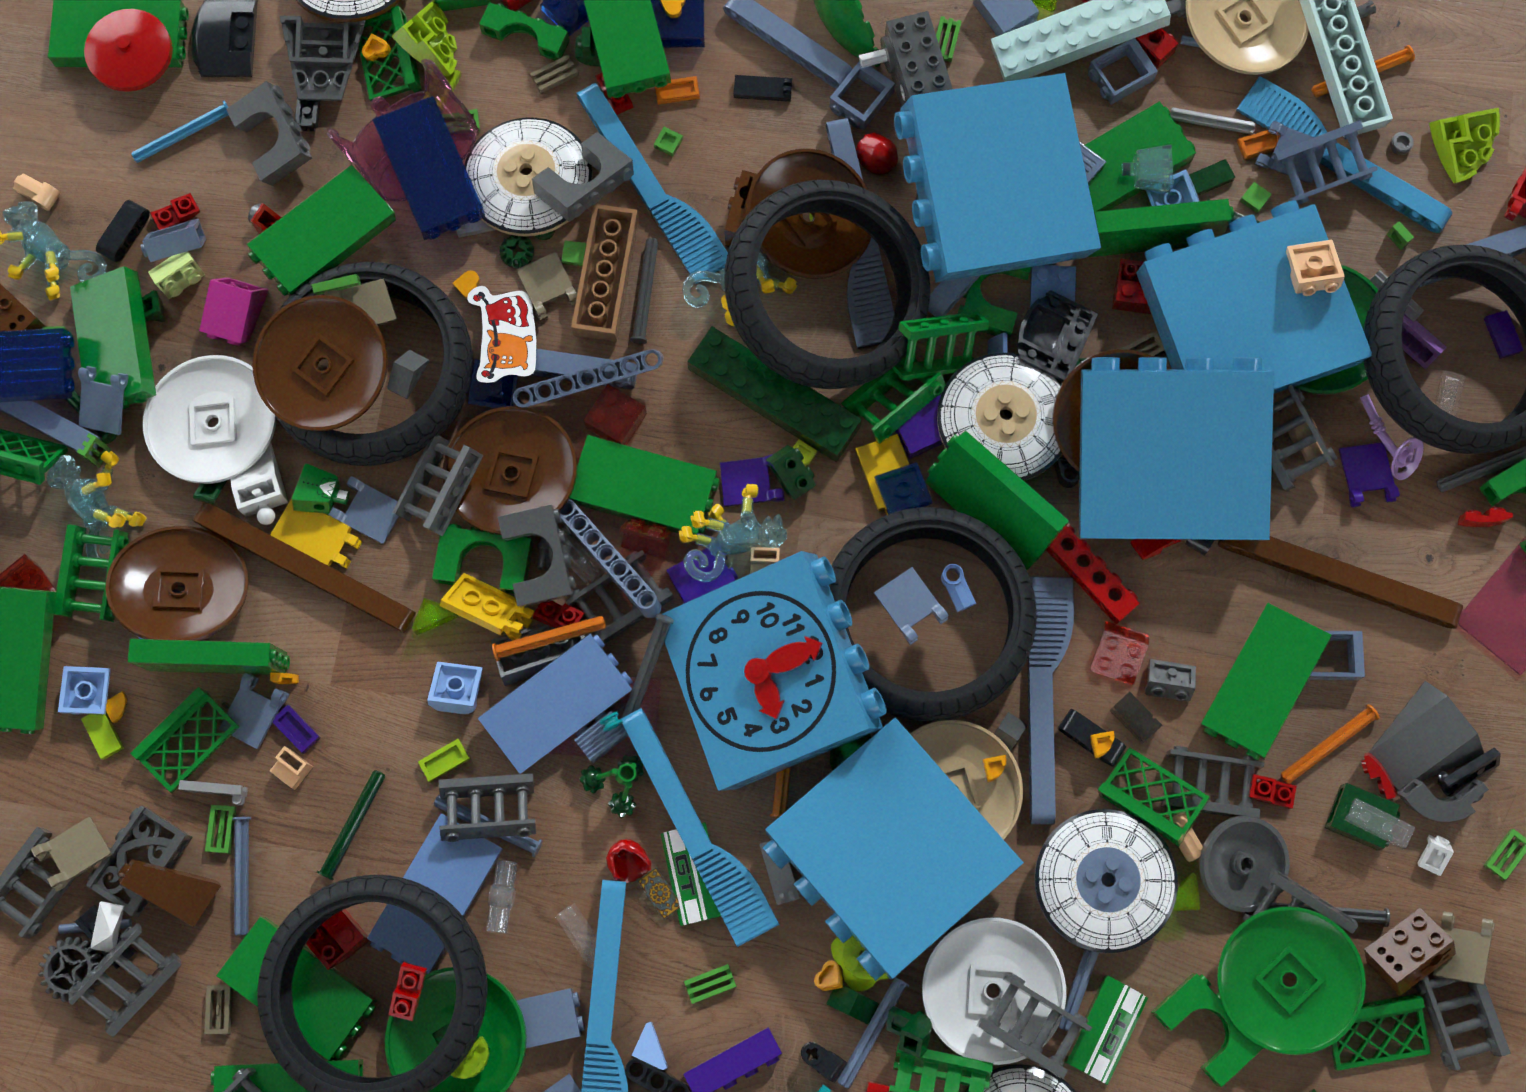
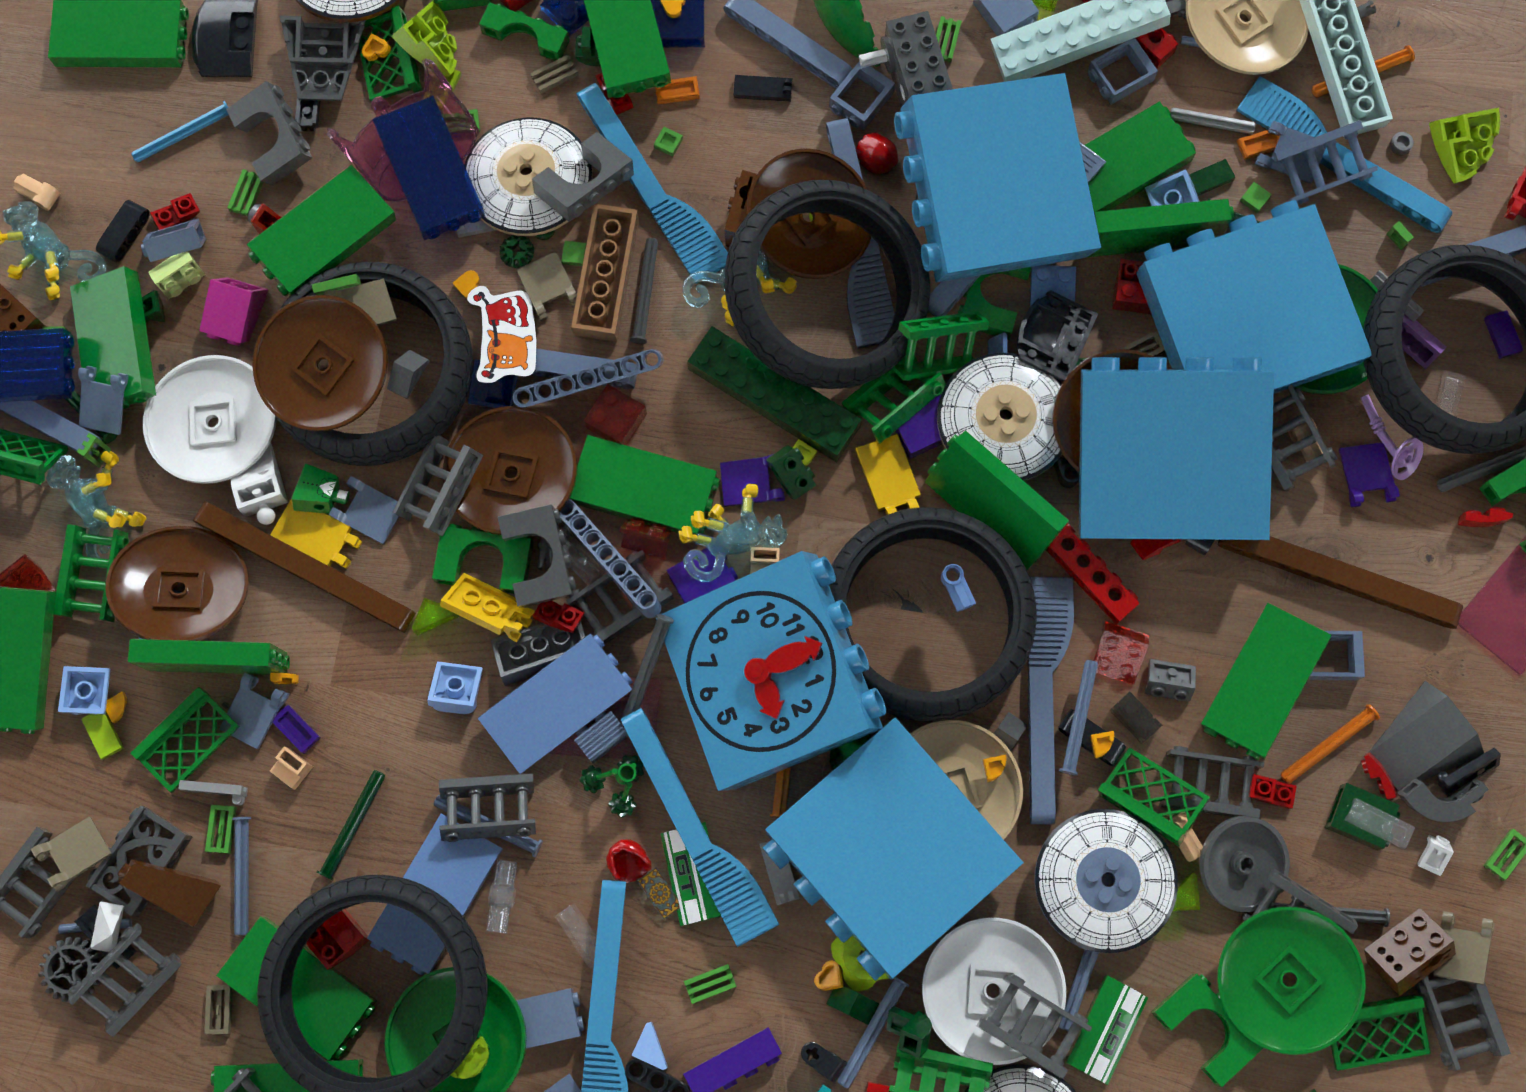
red dish [84,9,173,92] -> none
dark green tile [193,480,227,504] -> none
red slope [388,962,427,1021] -> none
lime tile [418,739,470,782] -> none
orange axle [492,616,606,661] -> none
teal bush [599,712,623,732] -> none
clear blue tile [874,462,933,514] -> none
sand blue flag [874,567,949,645] -> none
clear light blue torso [1121,145,1174,193] -> none
light nougat plate [1286,240,1345,296] -> none
none -> bright green tile [227,169,264,216]
none -> sand blue axle [1059,660,1098,775]

